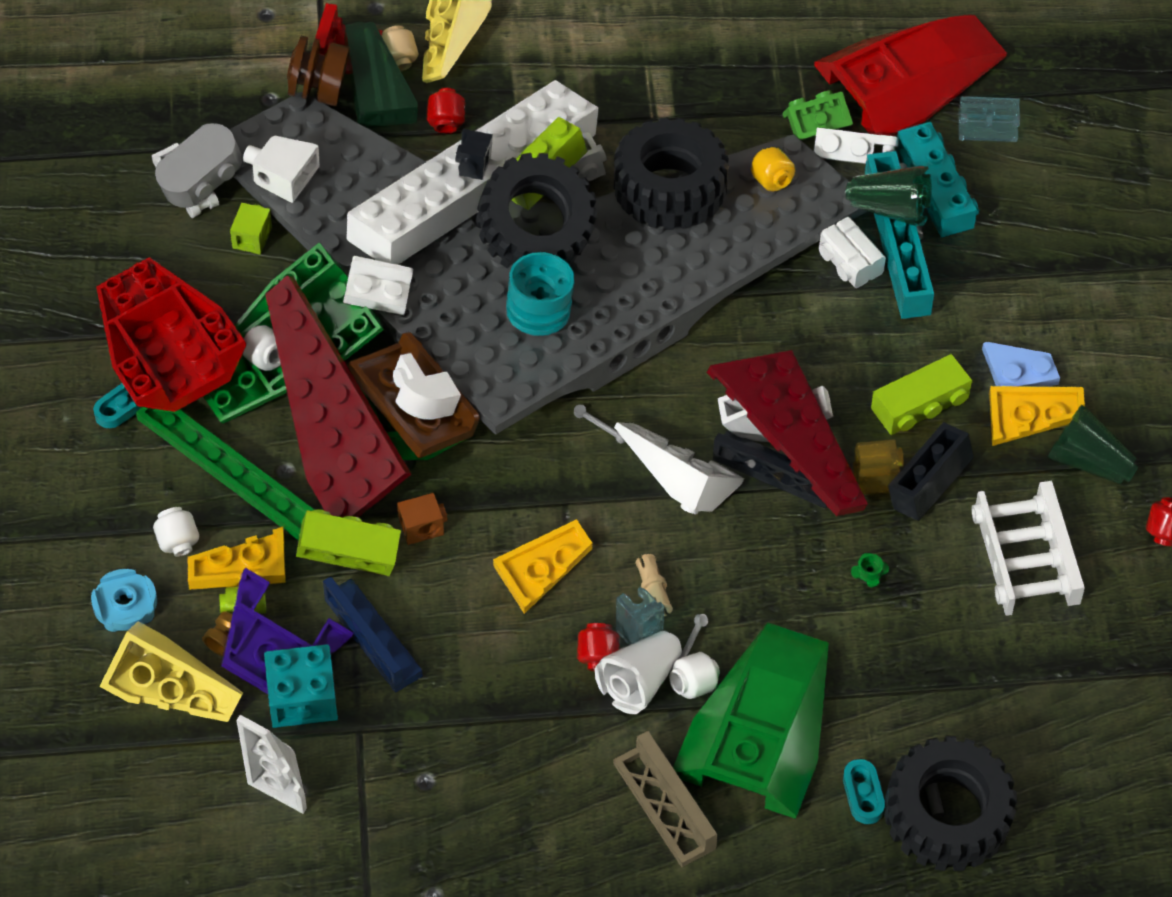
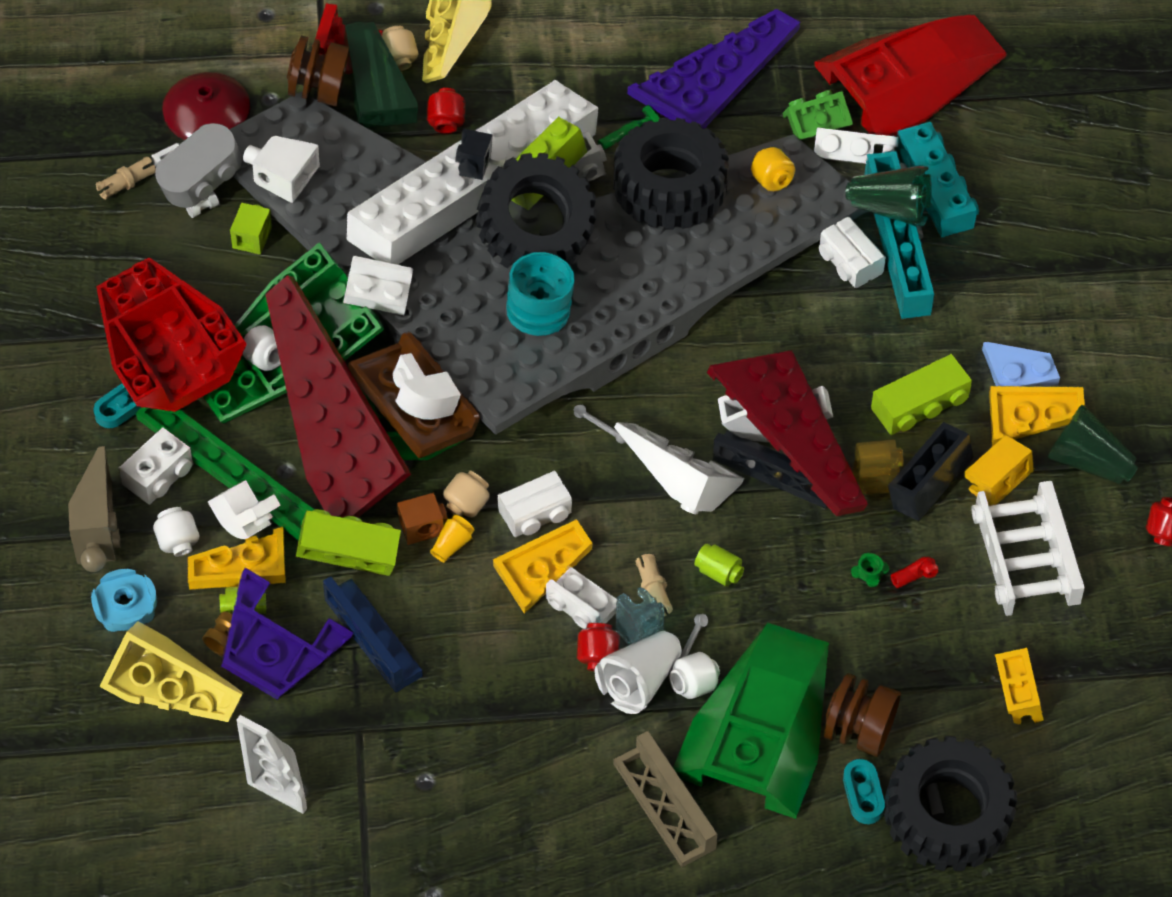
teal bracket [264,644,338,728] -> none
clear light blue hinge [958,96,1020,142] -> none
none -> dark tan slope [68,446,121,572]
none -> tan pin [96,156,156,200]
none -> white brick [119,428,193,505]
none -> dark red dish [162,72,250,140]
none -> white brick [208,480,280,539]
none -> yellow cone [430,515,475,563]
none -> tan head [443,471,490,518]
none -> white brick [498,471,572,537]
none -> white bracket [546,567,621,629]
none -> green piece [598,105,660,150]
none -> dark purple wing [627,9,800,129]
none -> lime brick [694,544,744,587]
none -> reddish brown wheel [824,673,901,757]
none -> red arm [891,556,939,588]
none -> yellow hinge [965,435,1034,506]
none -> yellow hinge [995,648,1044,725]

